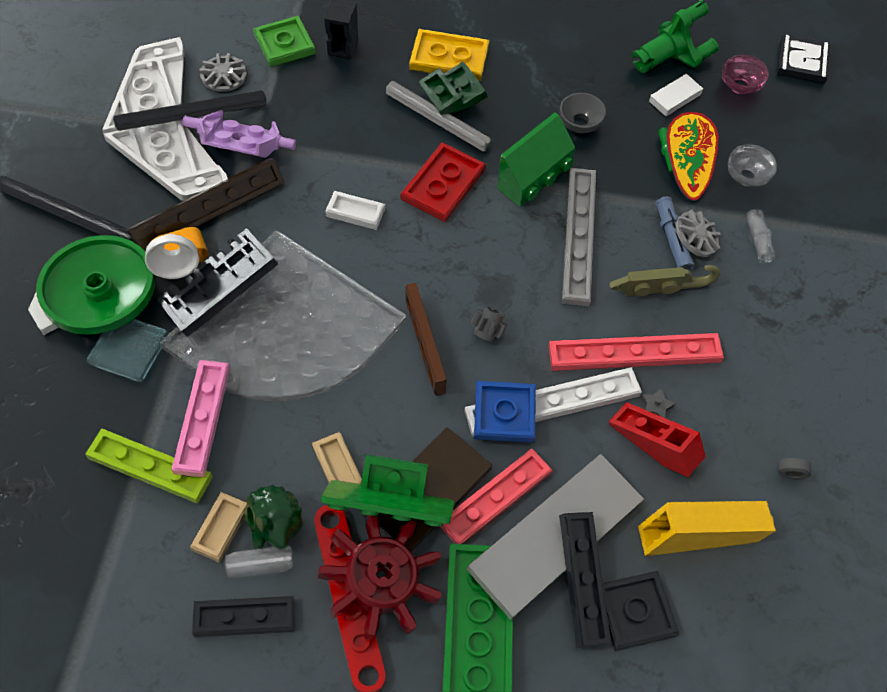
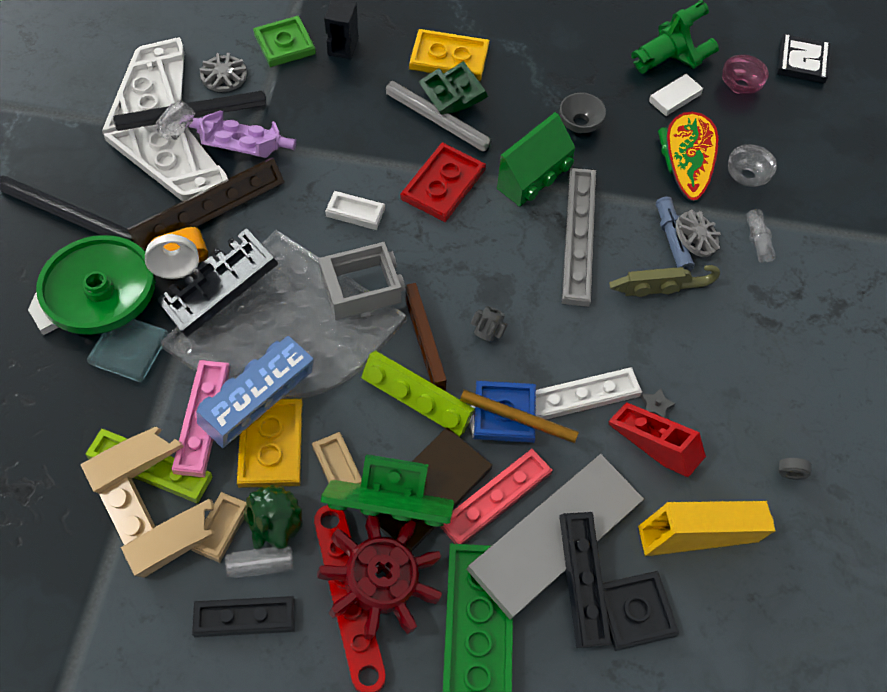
coral tile [548,333,724,371] -> none
none -> tan wedge [81,427,214,578]
none -> clear brick [156,100,195,140]
none -> medium blue brick [196,335,314,448]
none -> yellow tile [237,399,303,488]
none -> light grey window [318,242,405,320]
none -> lime plate [361,350,475,437]
none -> pearl gold bar [460,390,579,443]

